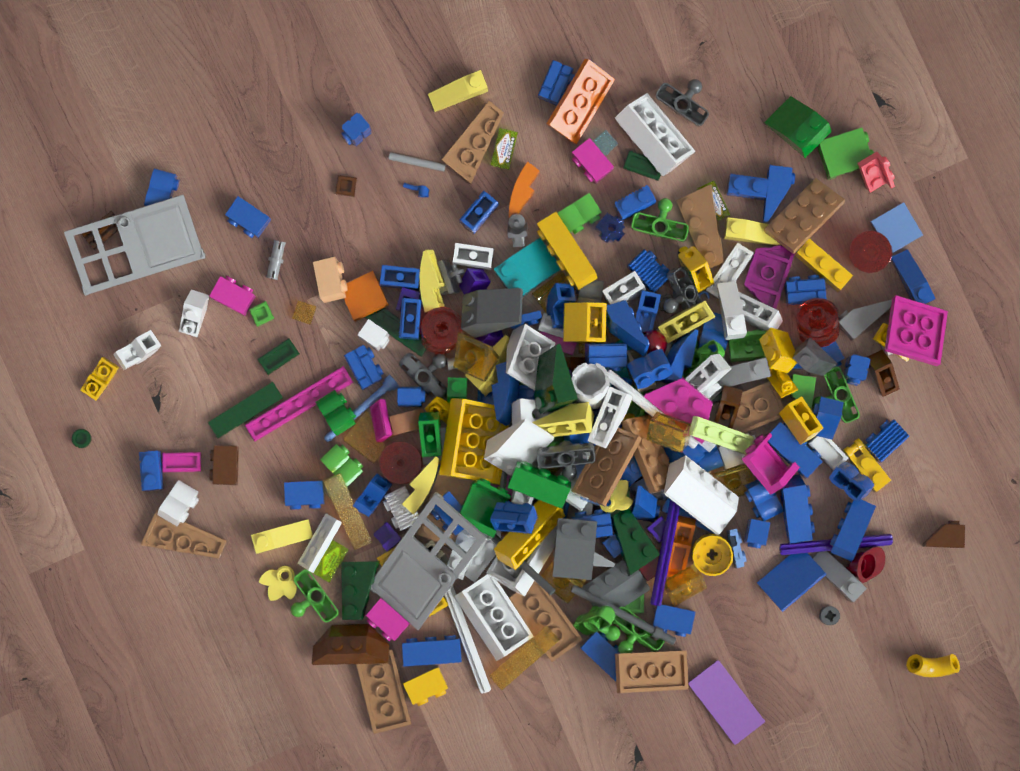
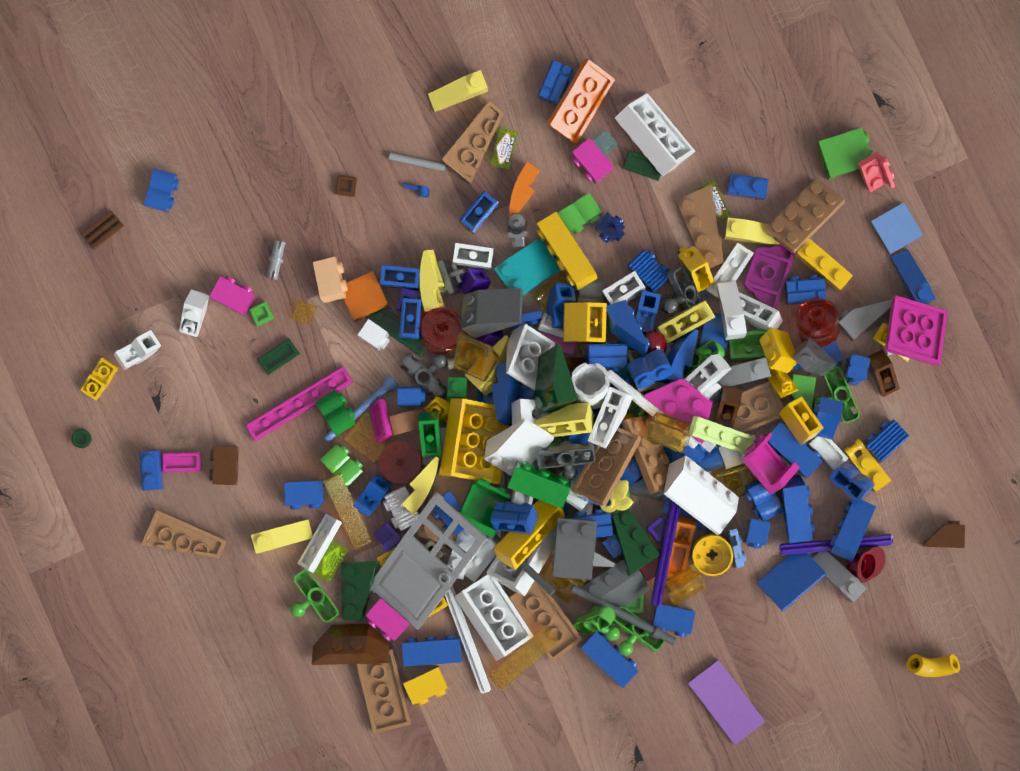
light grey door [64,194,206,296] -> none
white brick [157,480,199,526] -> none
dark green tile [208,382,283,439] -> none
blue brick [225,196,271,238] -> none
light yellow plate [259,566,297,601] -> none
blue brick [341,113,371,146] -> none
blue brick [344,345,384,390] -> none
blue brick [614,185,656,221] -> none
medium nougat plate [615,651,689,693] -> none
bright green piece [631,198,689,242] -> none
blue slope [632,486,660,522] -> none
dark grey piece [656,79,709,127] -> none
blue slope [762,165,795,224] -> none
green slope [764,96,832,158] -> none
dark grey wheel [819,606,840,625] -> none
clear red wheel [849,231,893,273] -> none

